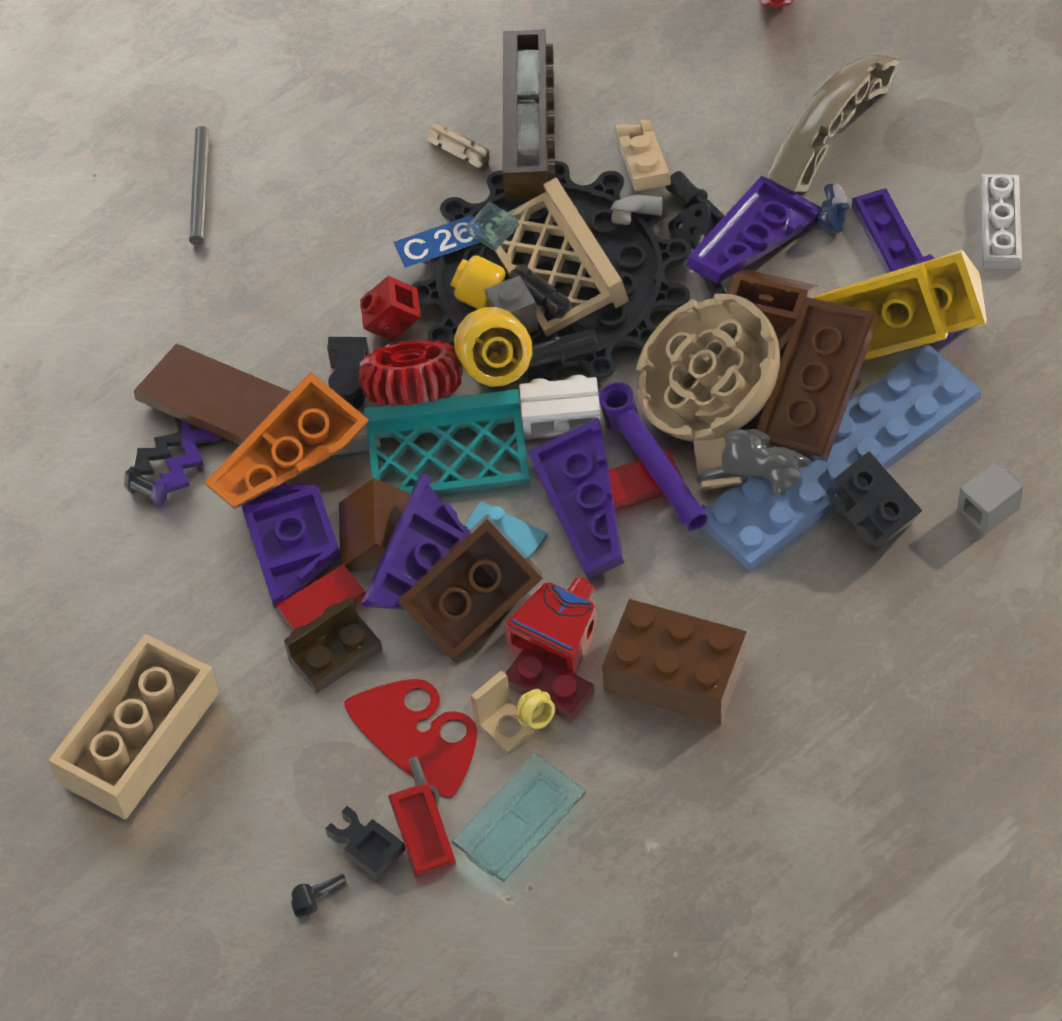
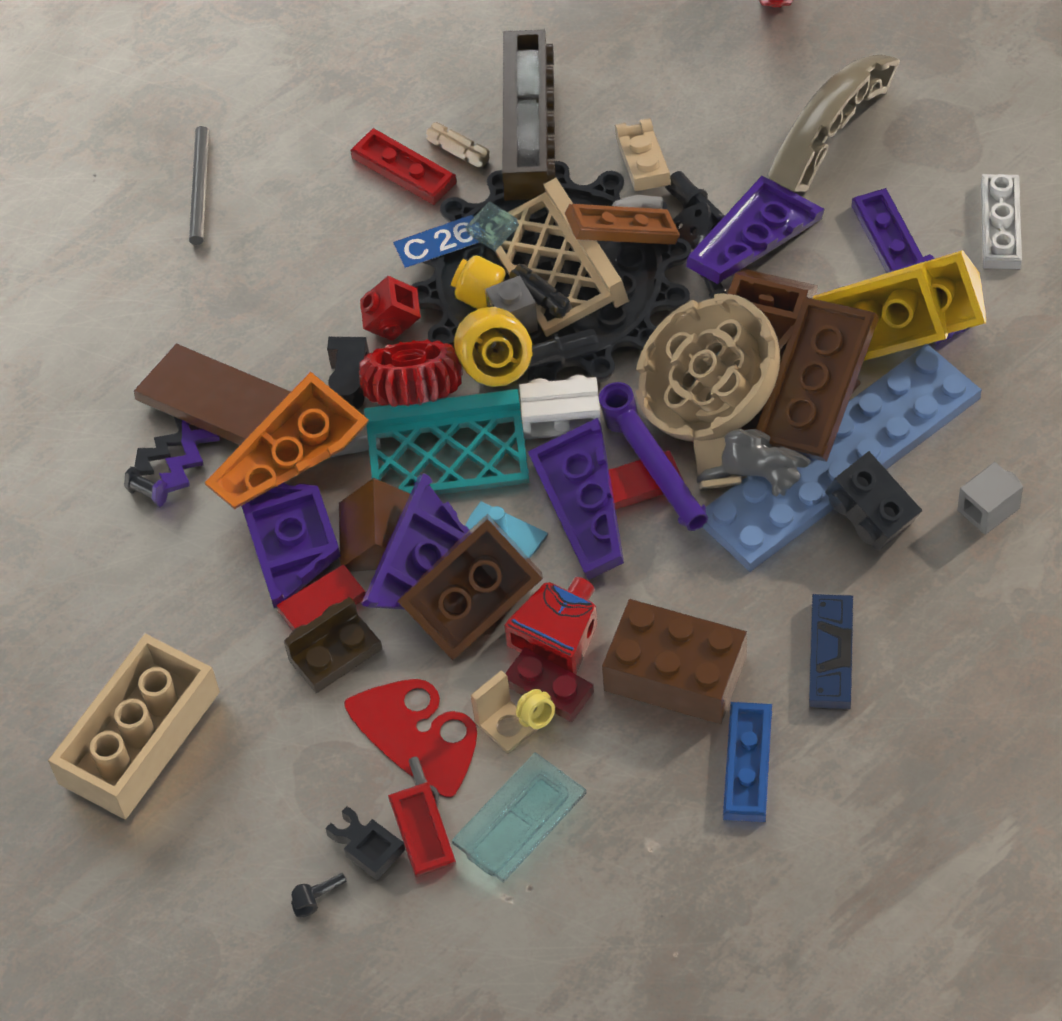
dark blue piece [818,184,850,235] -> none
none -> red tile [350,128,457,205]
none -> dark orange tile [565,204,680,245]
none -> blue tile [723,702,772,822]
none -> dark blue tile [809,594,853,709]

